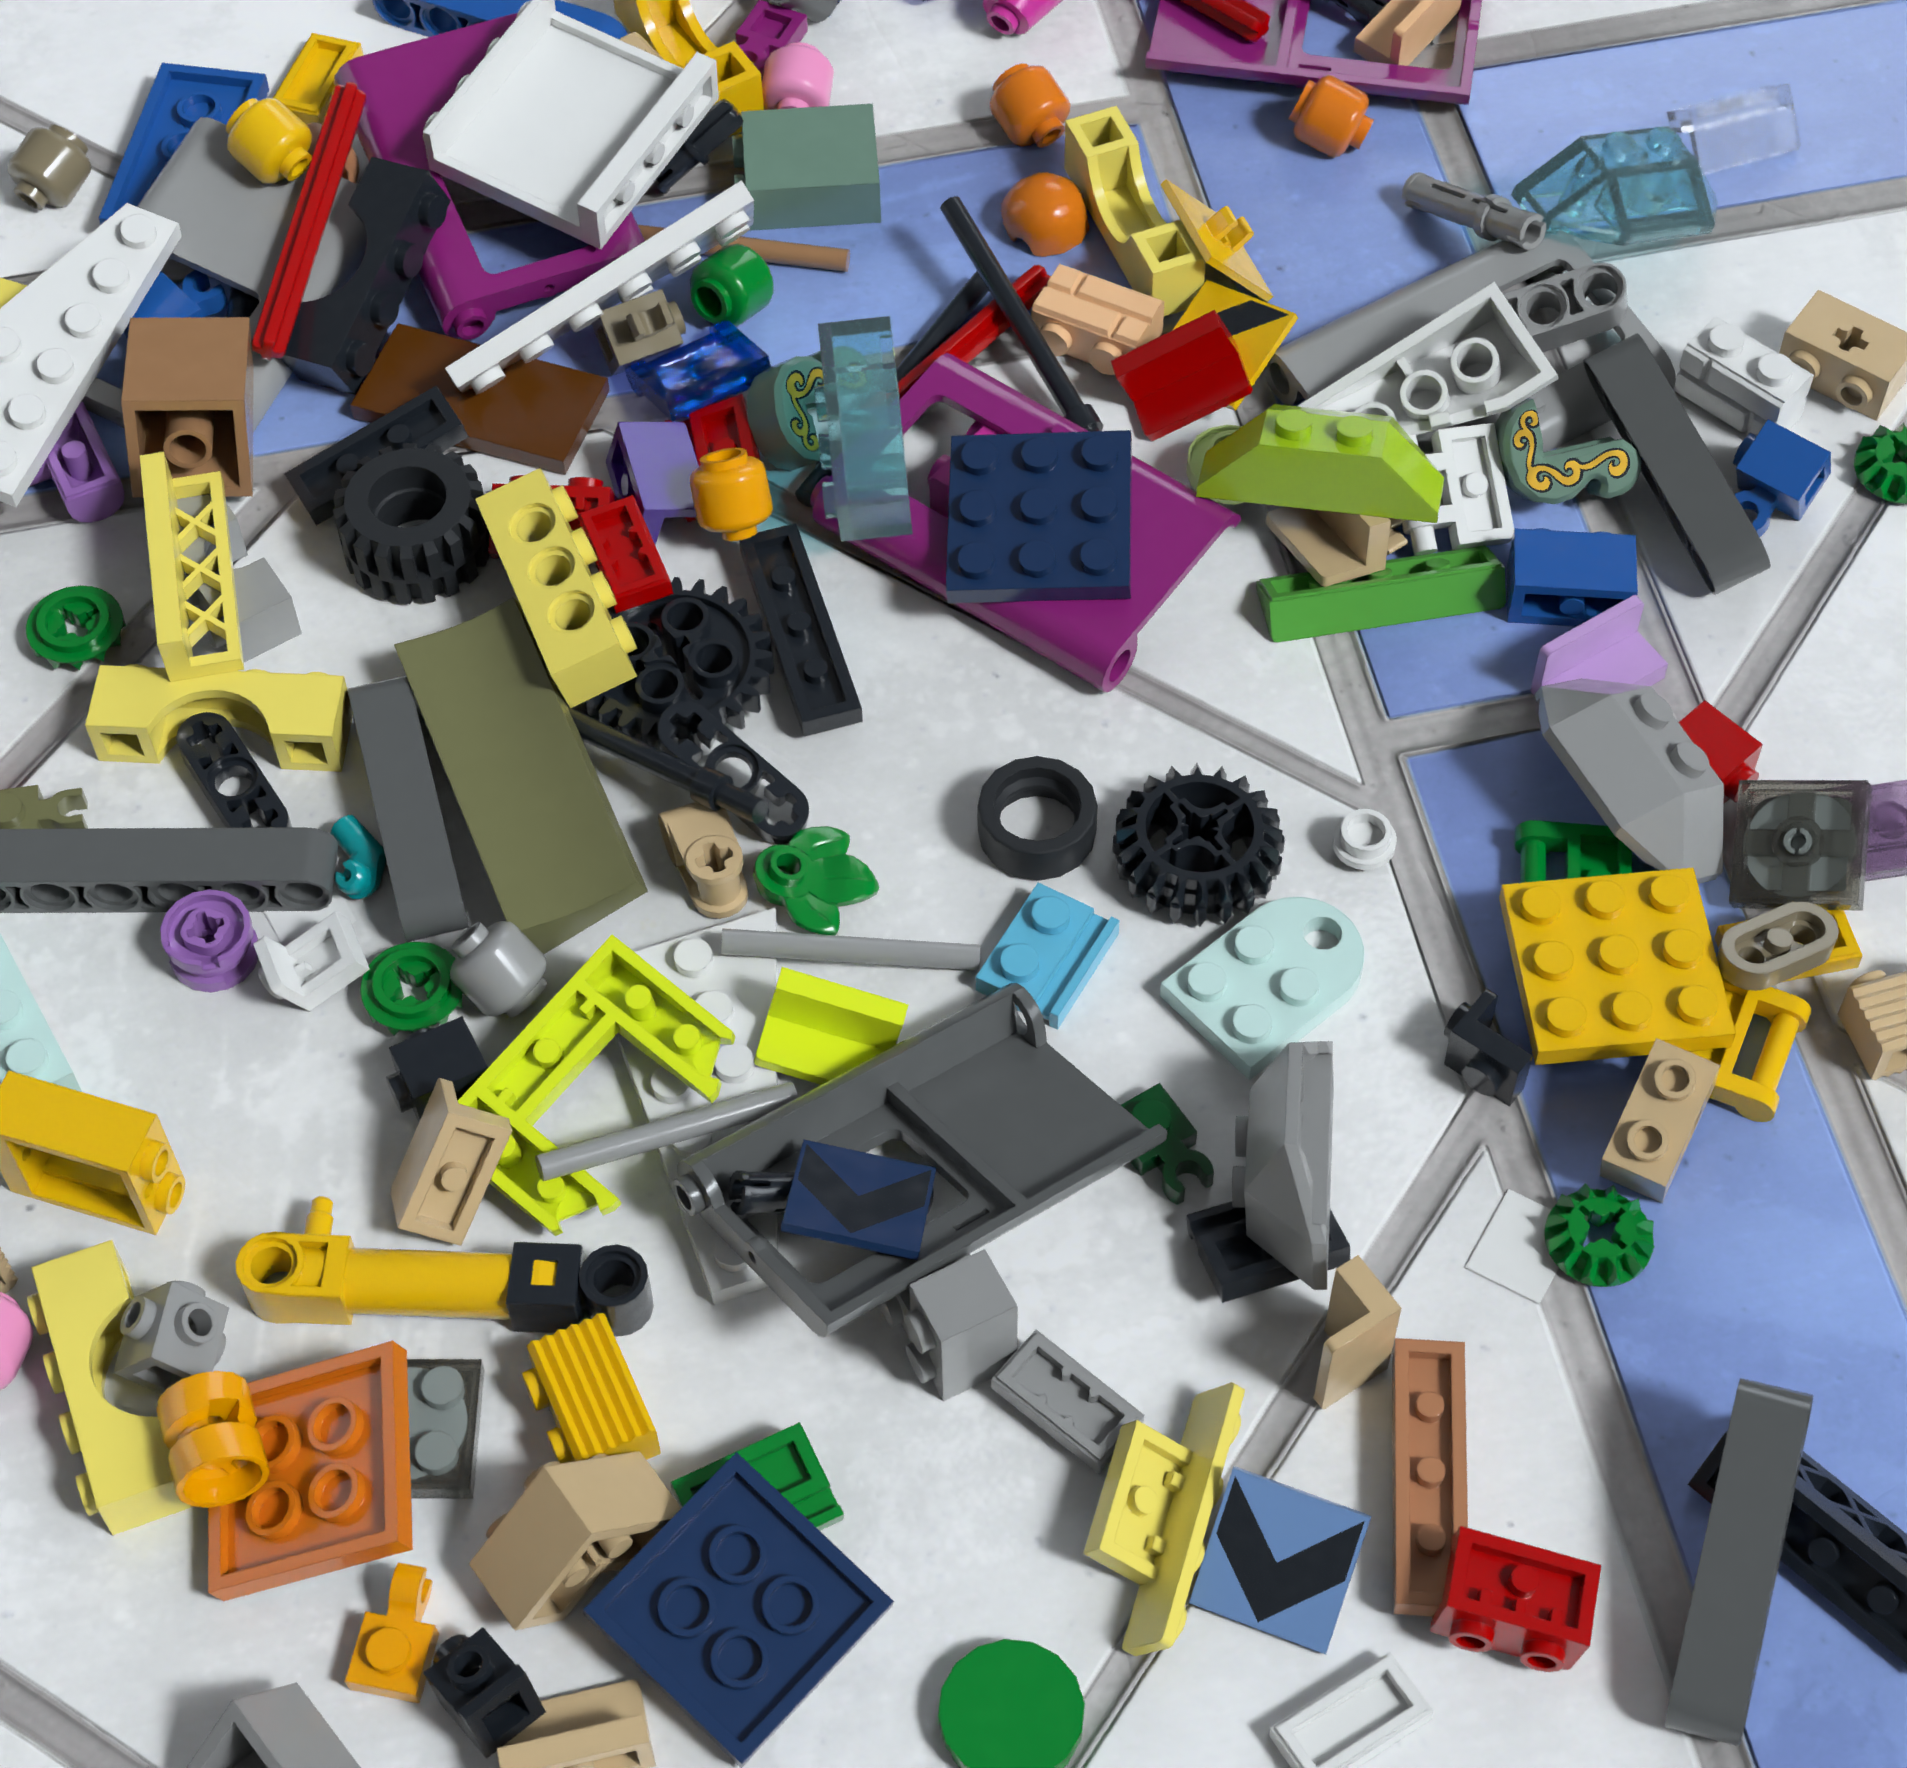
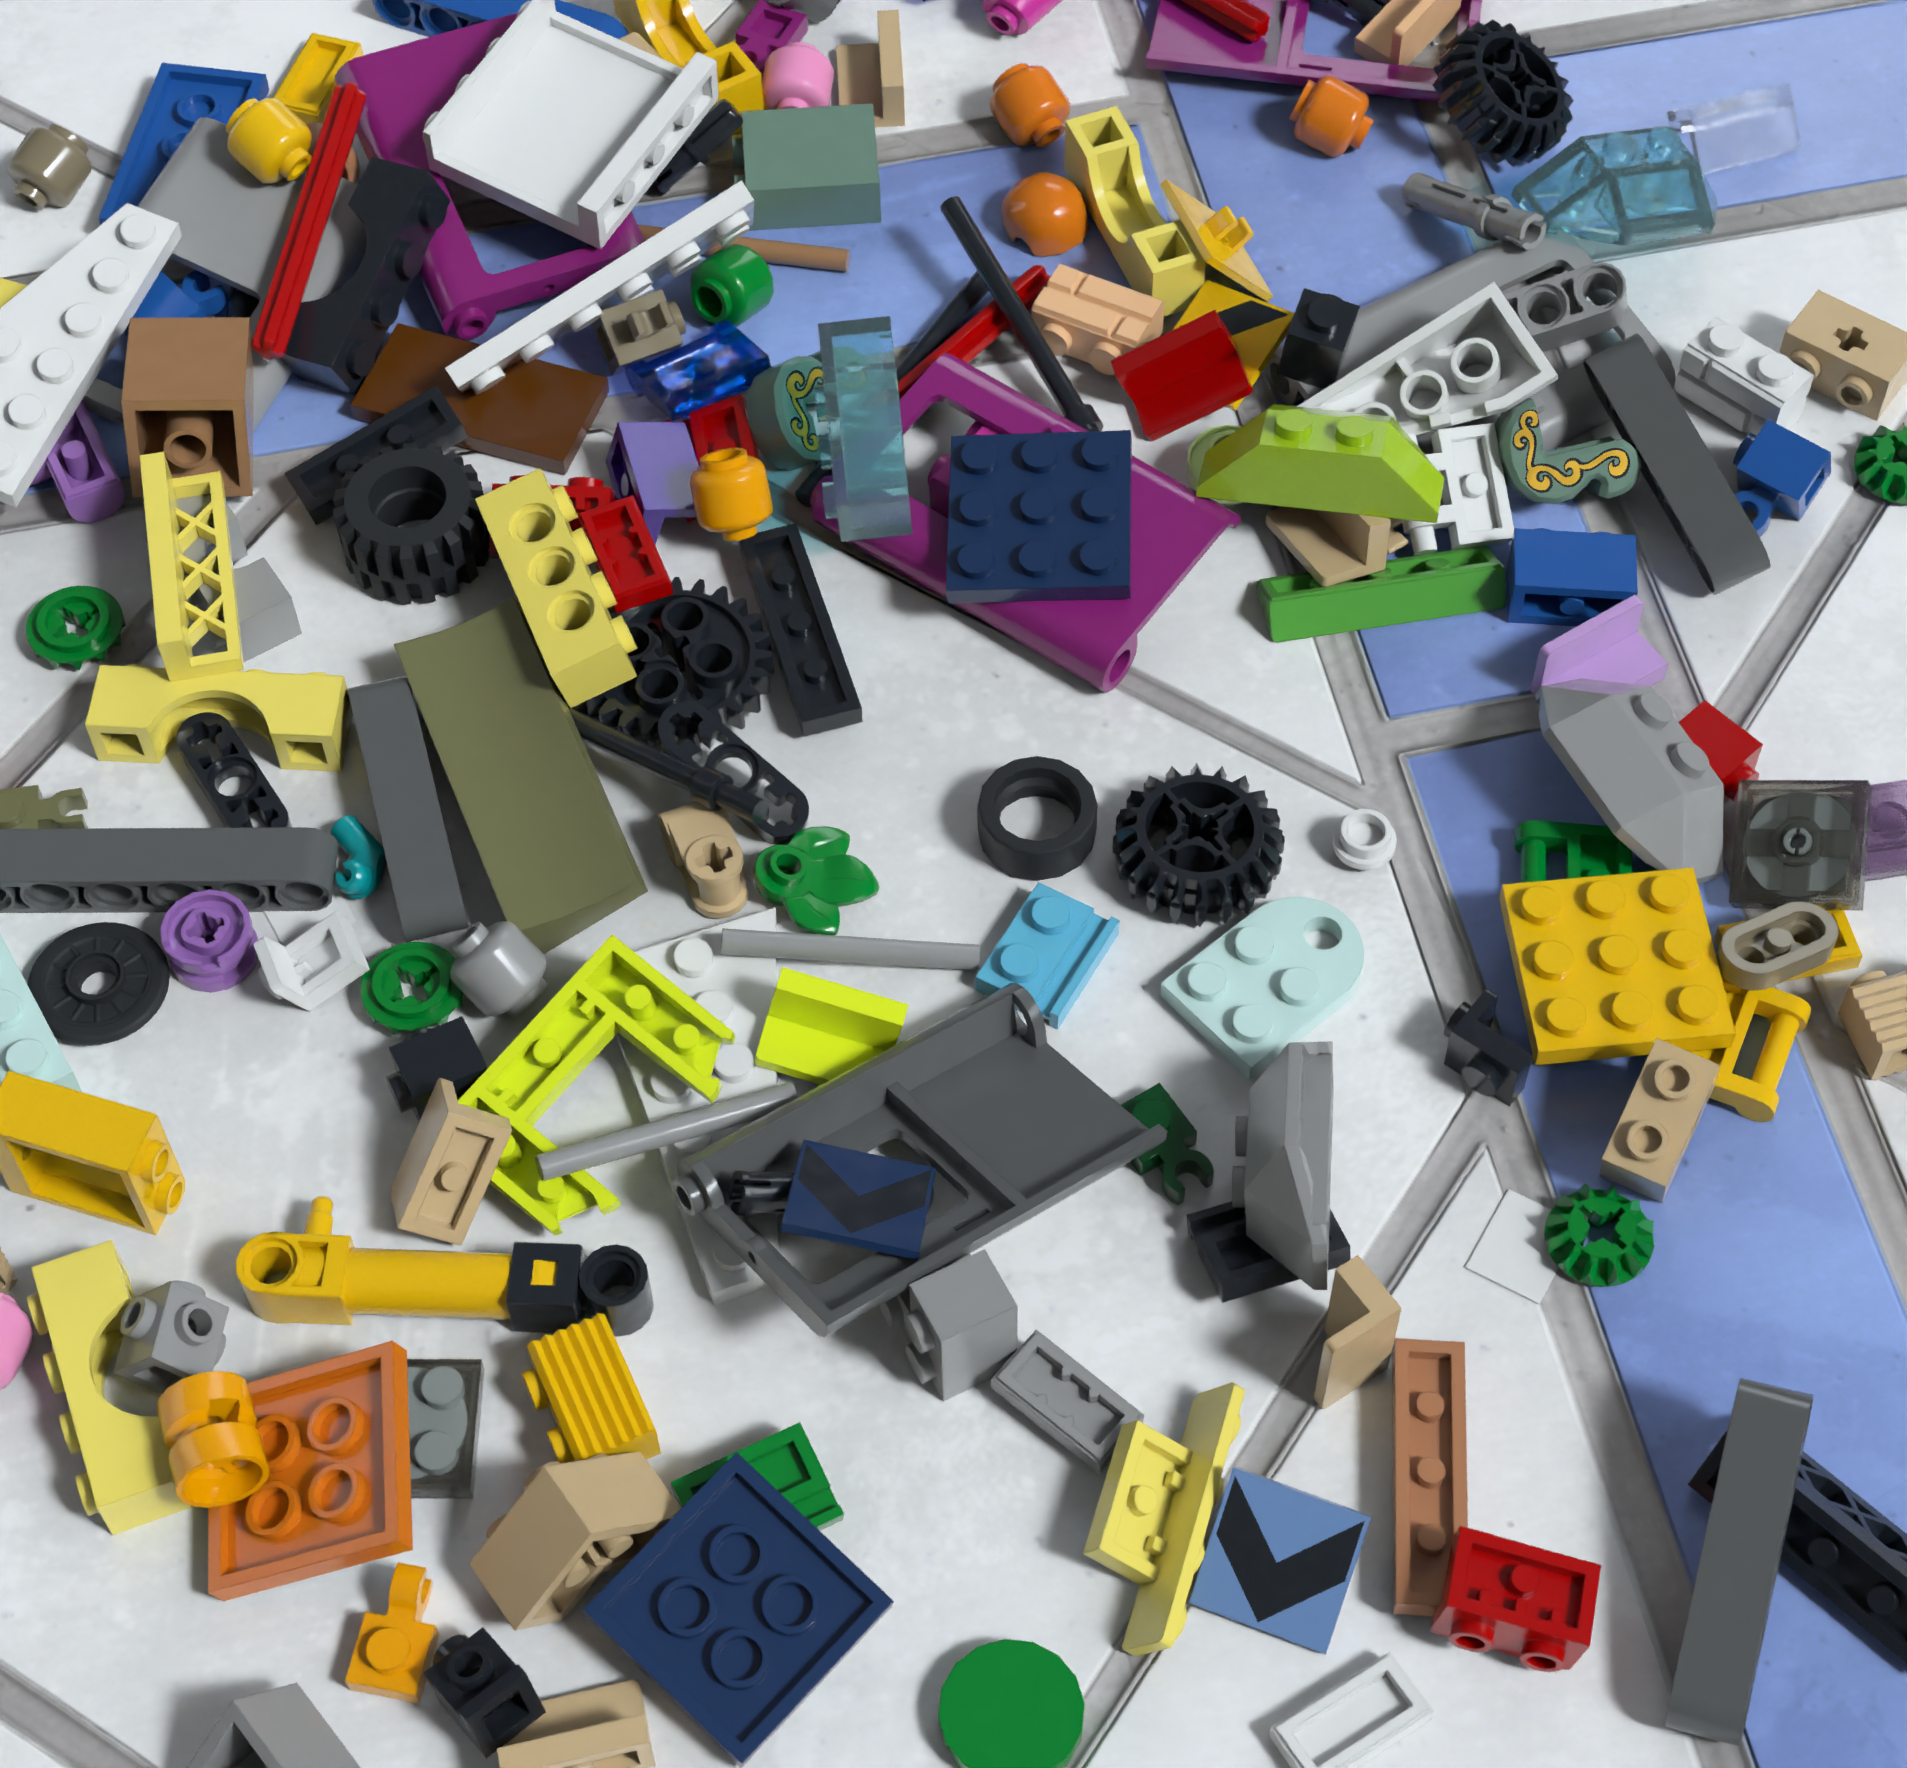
none -> black wheel [27,922,170,1045]
none -> tan panel [836,10,905,127]
none -> black brick [1277,288,1360,389]
none -> black gear [1432,19,1574,167]

